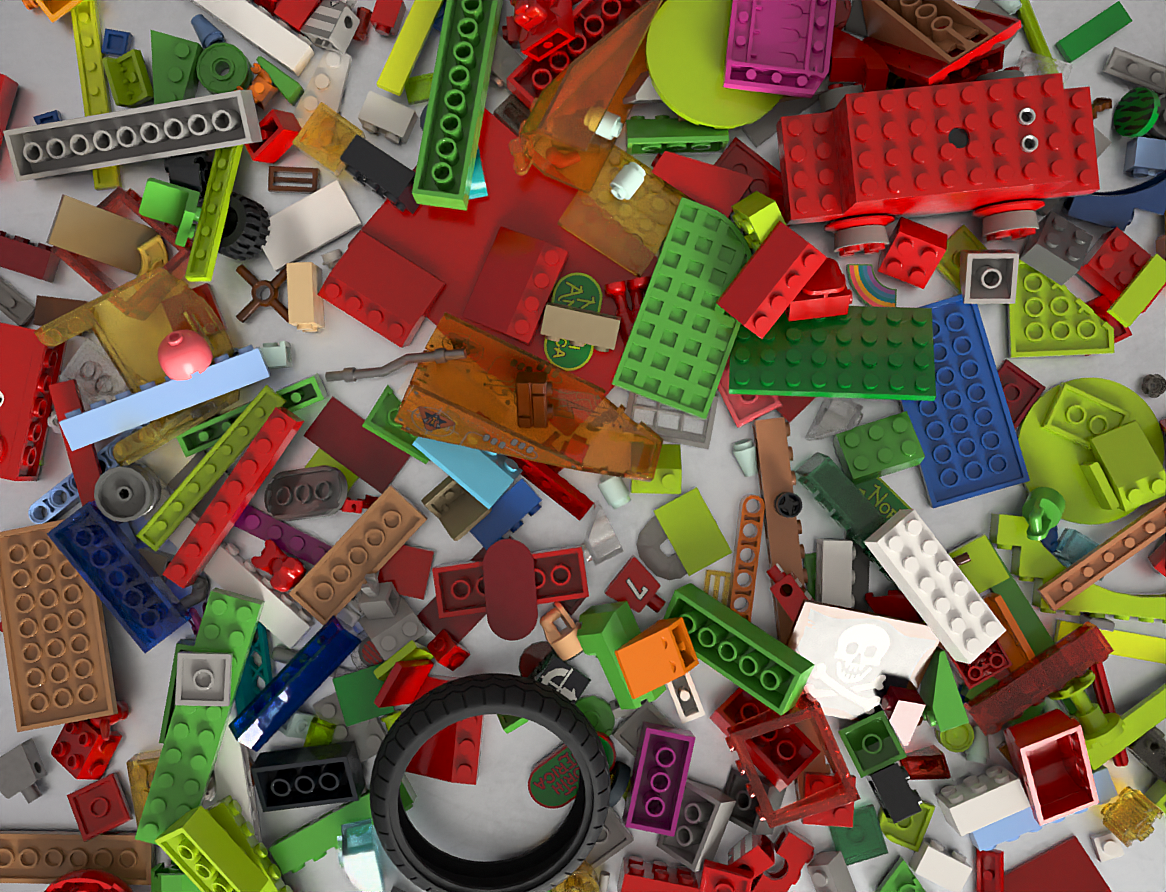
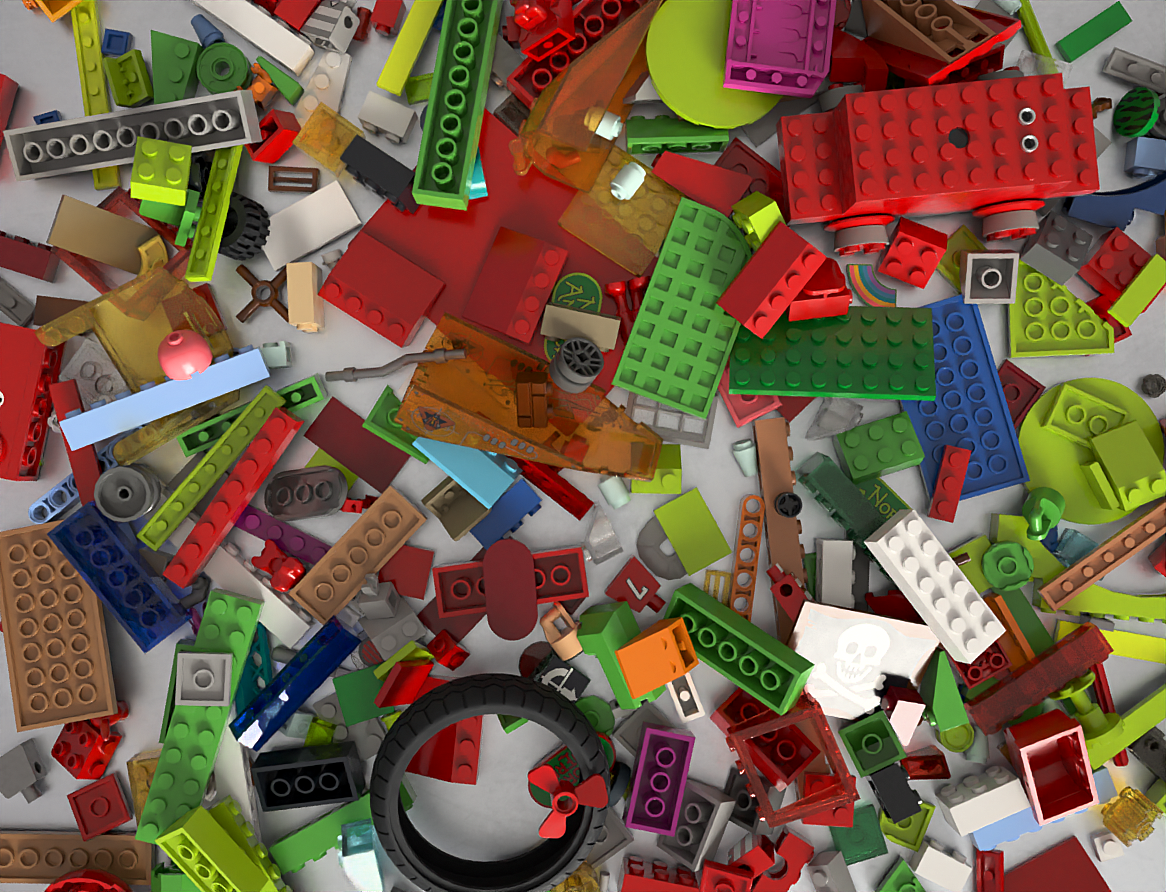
none -> lime brick [130,136,192,206]
none -> red piece [528,763,608,838]
none -> dark grey wheel [549,337,604,393]
none -> red plate [927,445,971,523]
none -> bright green tile [981,540,1034,591]

